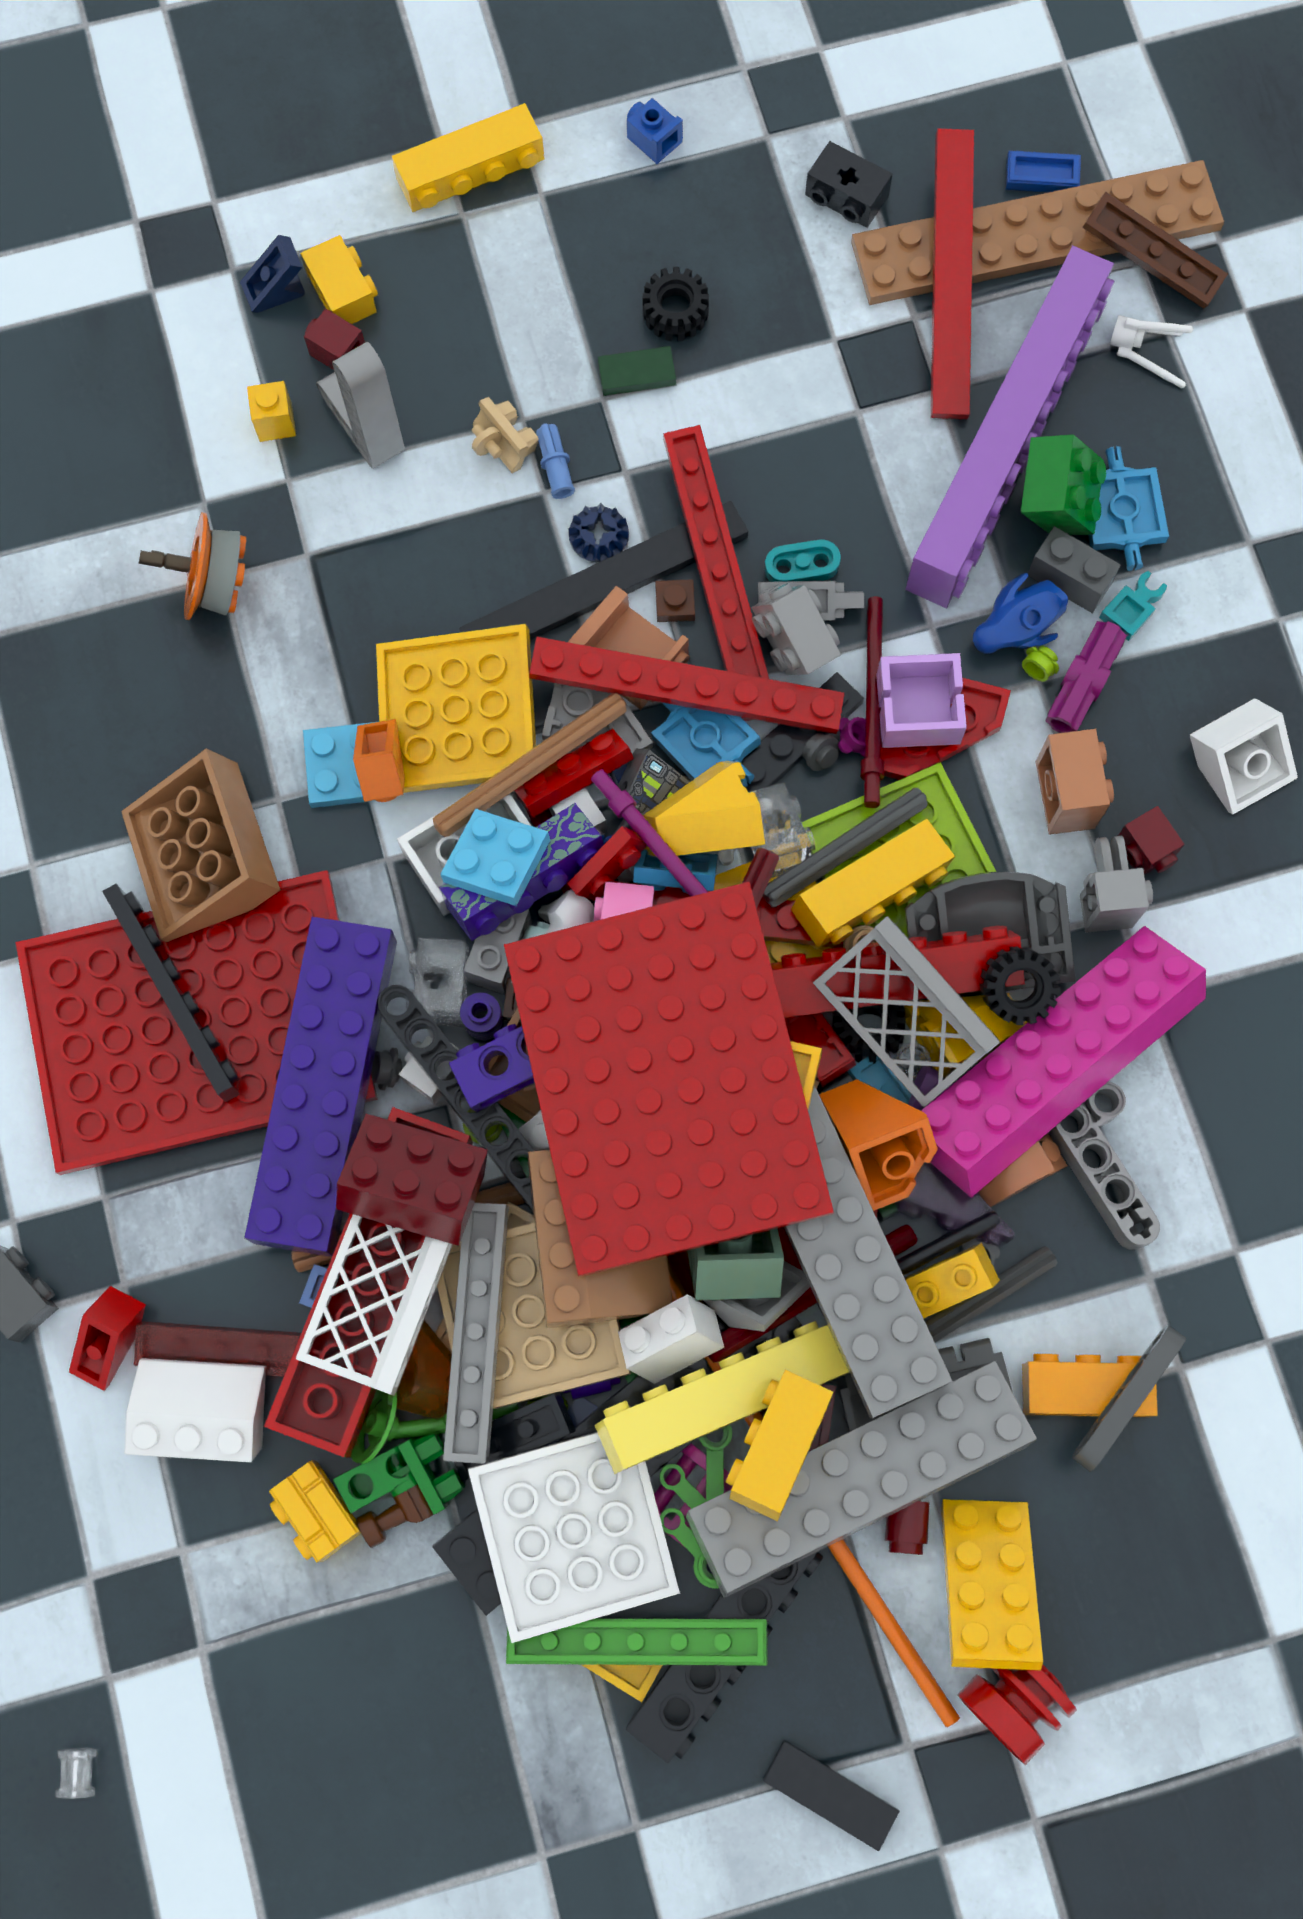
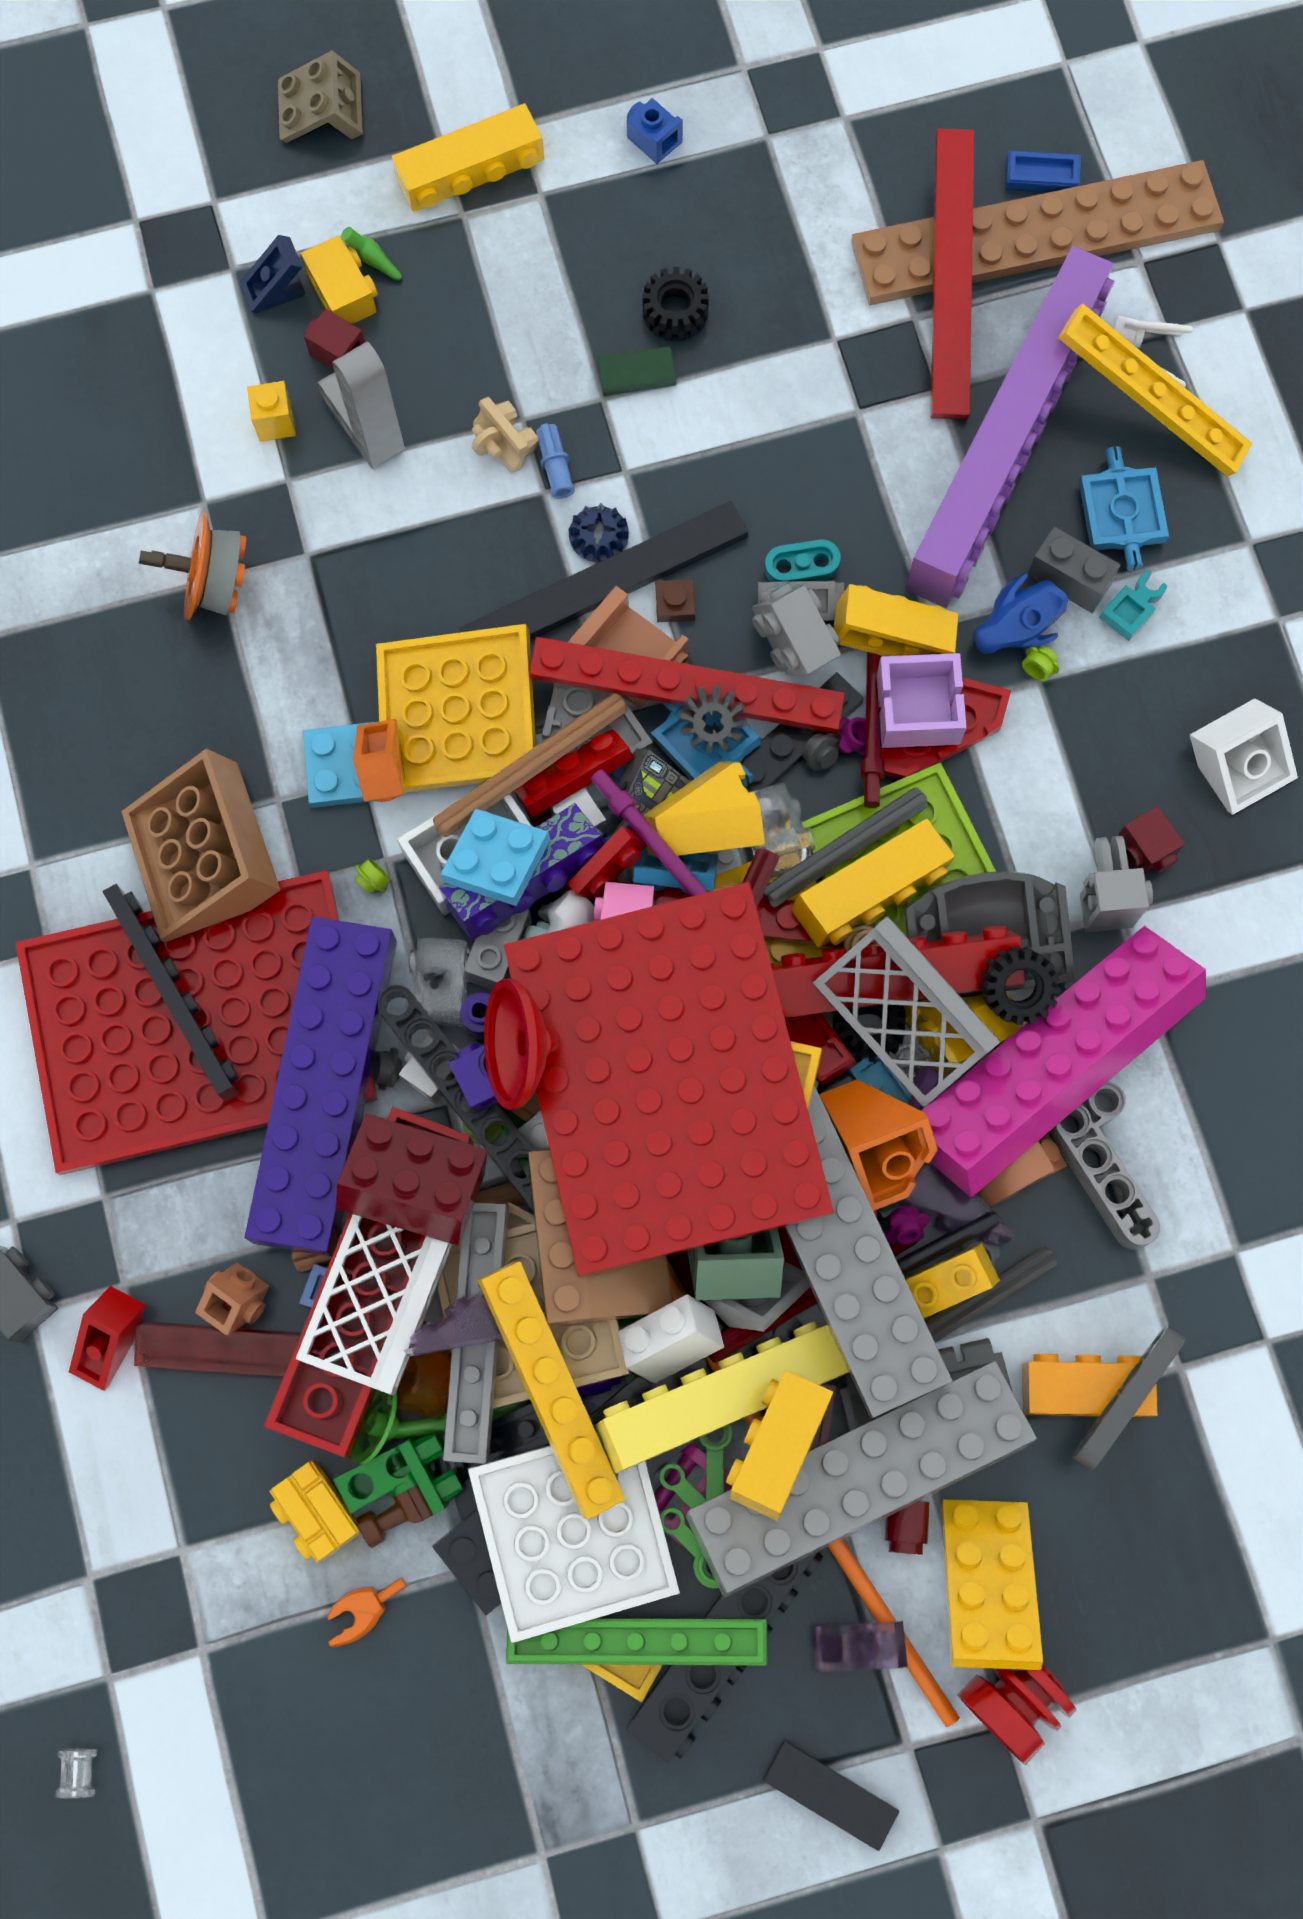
white slope [124,1358,266,1462] -> none
red plate [663,425,769,722] -> none
black brick [805,141,893,228] -> none
green brick [1021,434,1106,535] -> none
nougat brick [1035,729,1114,835] -> none
magenta piece [1045,621,1127,733] -> none
reddish brown plate [1082,192,1228,309] -> none
none -> nougat brick [195,1262,270,1336]
none -> dark tan bracket [278,50,363,143]
none -> orange hand [328,1577,407,1647]
none -> bright green animal [341,227,402,281]
none -> lime plate [355,858,391,894]
none -> clear purple slope [404,1269,545,1356]
none -> yellow plate [477,1261,626,1520]
none -> red dish [484,979,551,1110]
none -> dark grey gear [679,684,747,753]
none -> clear purple brick [811,1621,908,1672]
none -> yellow brick [834,584,958,657]
none -> magenta plate [884,1206,930,1244]
none -> yellow plate [1058,304,1252,477]

